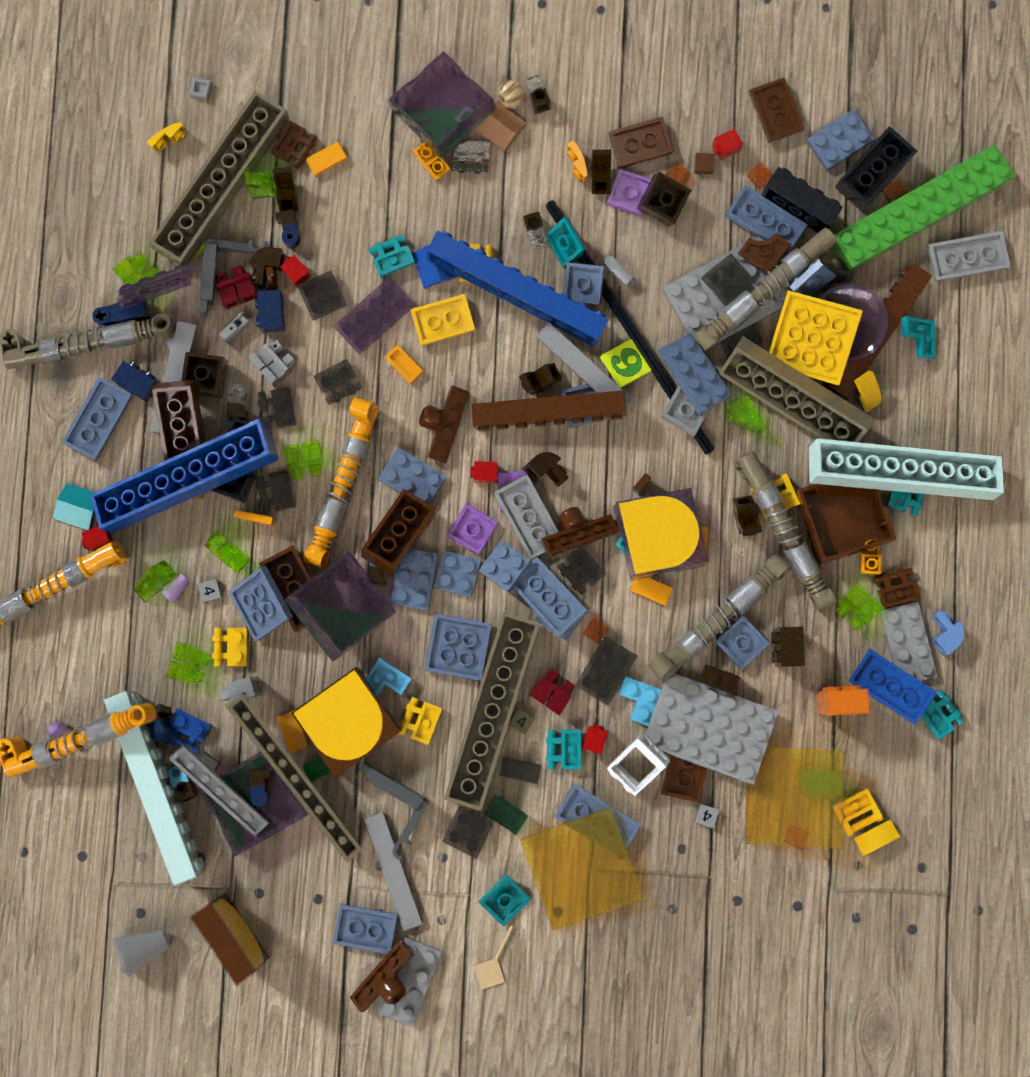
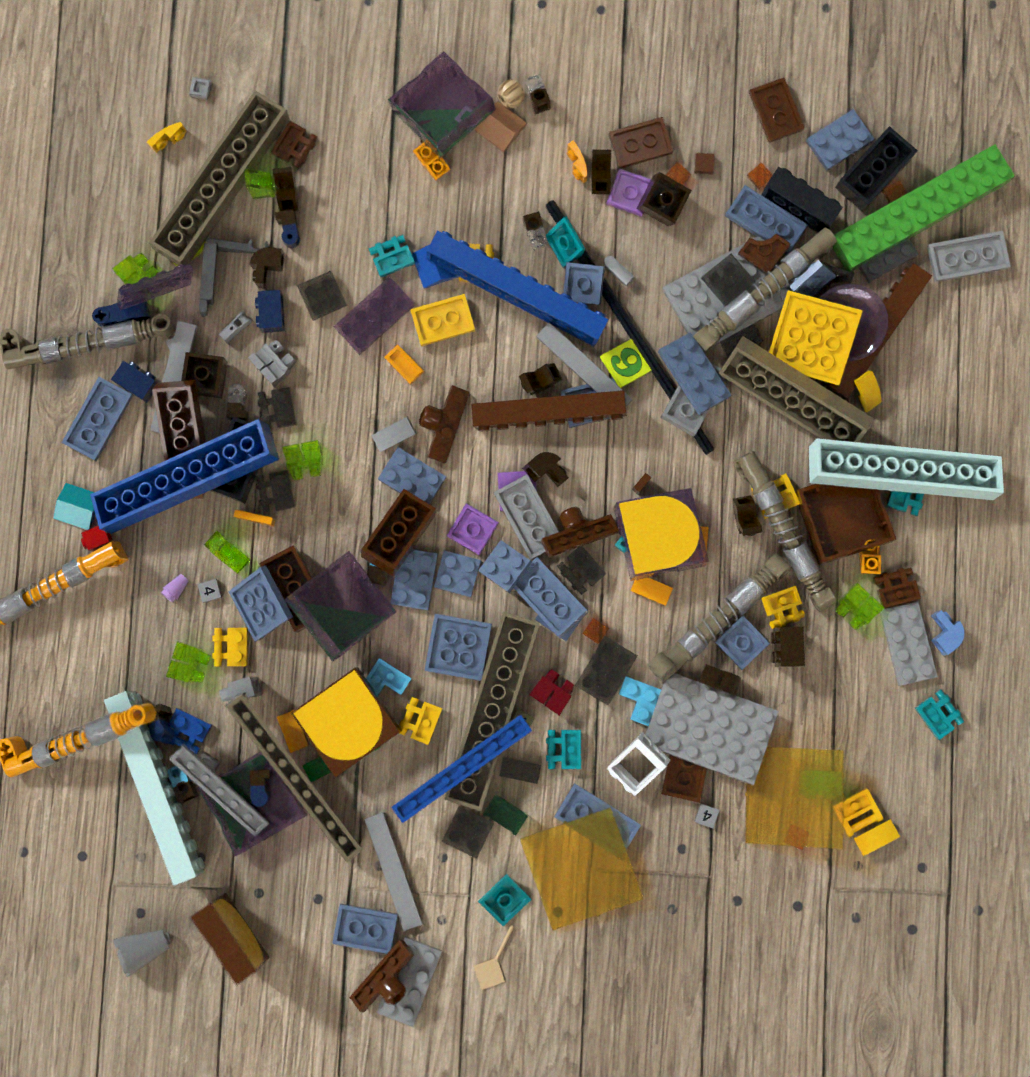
lavender cone [47,720,71,738] -> none
clear neon green slope [133,560,176,603] -> none
dark red hips [215,265,258,310] -> none
reddish brown tile [265,266,279,290] -> none
red brick [280,255,311,288] -> none
light orange piece [303,397,380,569] -> none
light orange tile [306,141,347,177] -> none
clear smoke plate [314,359,362,405] -> none
dark grey hinge [359,763,429,860] -> none
clear smoke plate [451,139,490,174] -> none
red brick [470,461,498,484] -> none
red brick [582,724,608,755] -> none
red brick [712,128,743,160] -> none
clear neon green slope [725,395,767,433] -> none
orange brick [817,685,870,715] -> none
blue plate [848,649,937,725] -> none
teal plate [901,316,936,360] -> none
none -> light grey slope [371,417,417,452]
none -> blue plate [391,715,532,824]
none -> yellow plate [761,586,805,629]
none -> dark grey plate [859,238,918,283]

